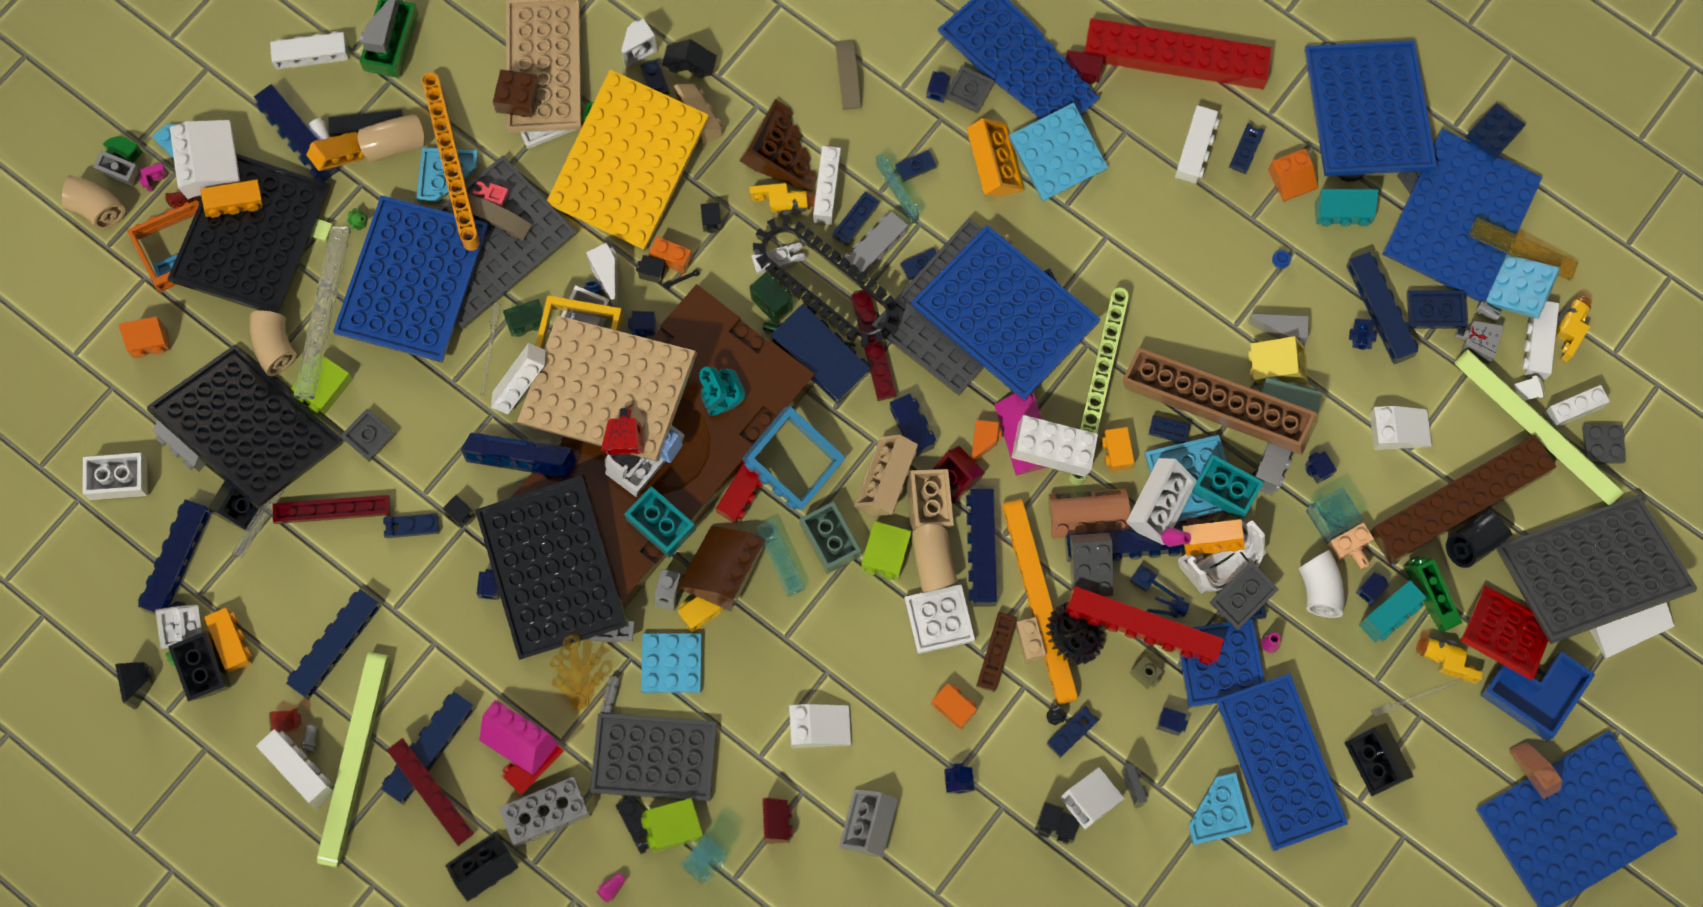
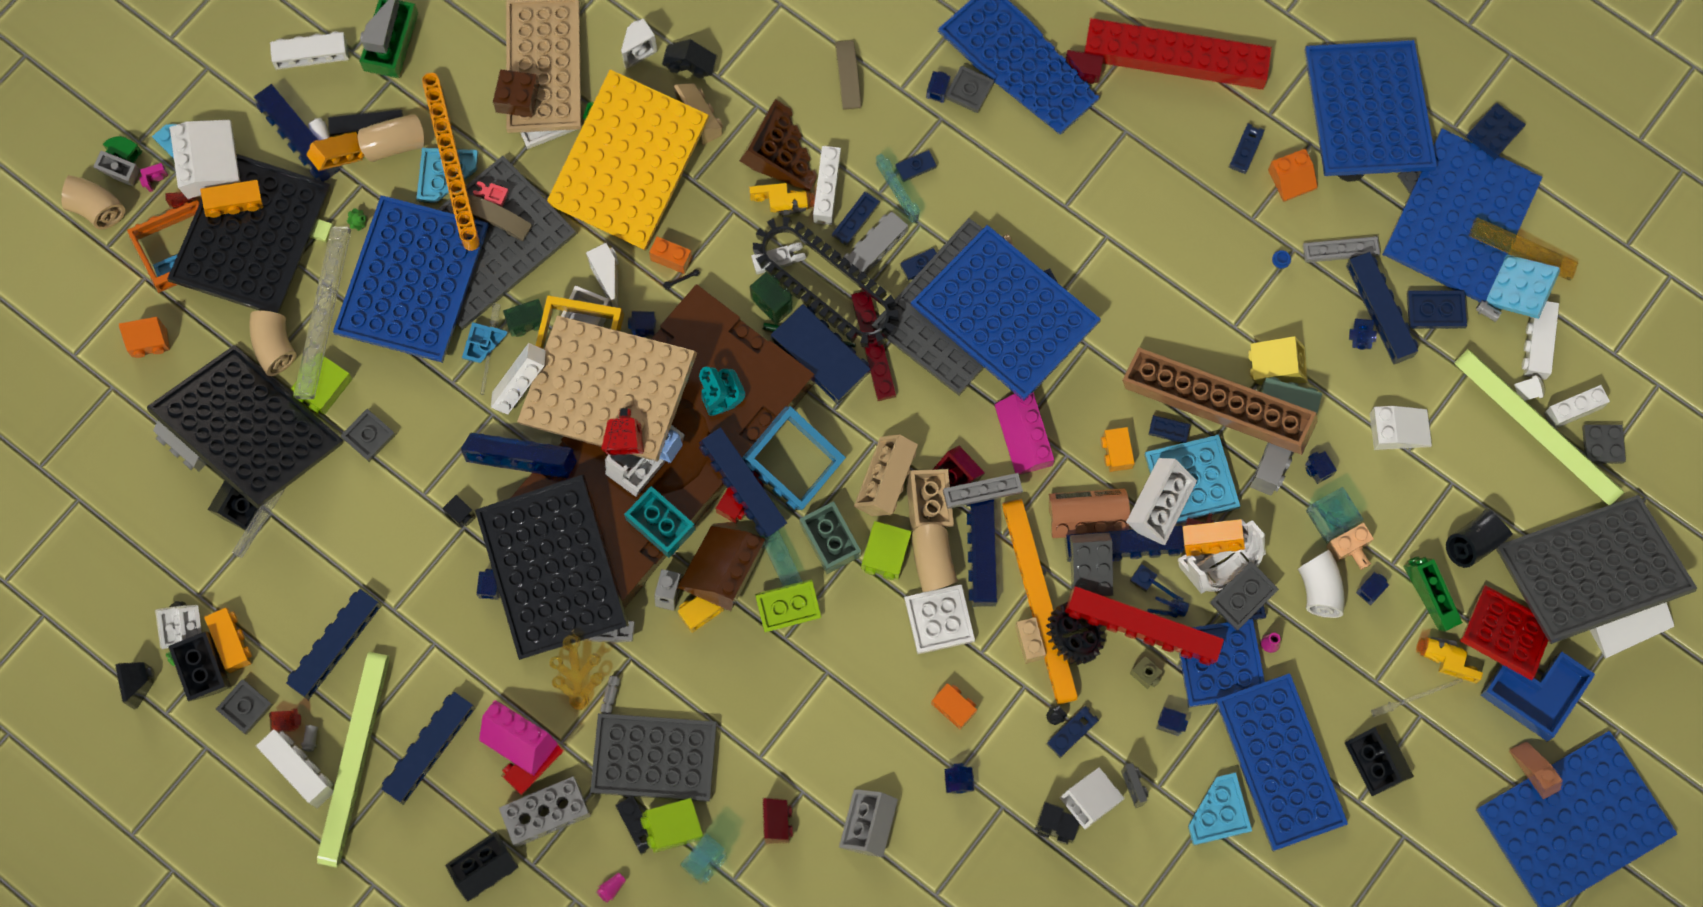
white brick [83,453,148,500] -> none
clear blue brick [138,499,211,615] -> none
dark red plate [272,495,391,524] -> none
dark blue plate [383,513,439,538] -> none
dark red plate [386,738,474,846] -> none
blue plate [583,281,602,294] -> none
black brick [636,255,666,284] -> none
dark blue plate [640,59,670,95] -> none
medium azure plate [641,634,702,693] -> none
black brick [701,202,722,233] -> none
white slope [789,704,851,749] -> none
clear blue brick [889,393,936,457] -> none
light orange slope [967,118,1024,197] -> none
orange slope [971,420,1002,461] -> none
reddish brown plate [976,612,1017,692] -> none
medium azure plate [1008,103,1108,202] -> none
white brick [1011,415,1098,477] -> none
yellowish green beam [1069,288,1129,485] -> none
dark pink cone [1162,527,1191,547] -> none
white brick [1175,105,1220,184] -> none
teal brick [1192,454,1264,521] -> none
light grey slope [1248,314,1308,345] -> none
teal slope [1315,189,1378,226] -> none
teal brick [1359,580,1426,642] -> none
reddish brown brick [1370,435,1557,565] -> none
light grey torso [1454,321,1504,364] -> none
yellow plate [1556,295,1592,363] -> none
none -> dark grey plate [216,679,273,735]
none -> dark azure slope [462,322,508,363]
none -> dark blue brick [699,427,787,538]
none -> lime plate [755,579,821,632]
none -> light grey plate [943,473,1023,509]
none -> light grey tile [1302,237,1380,263]

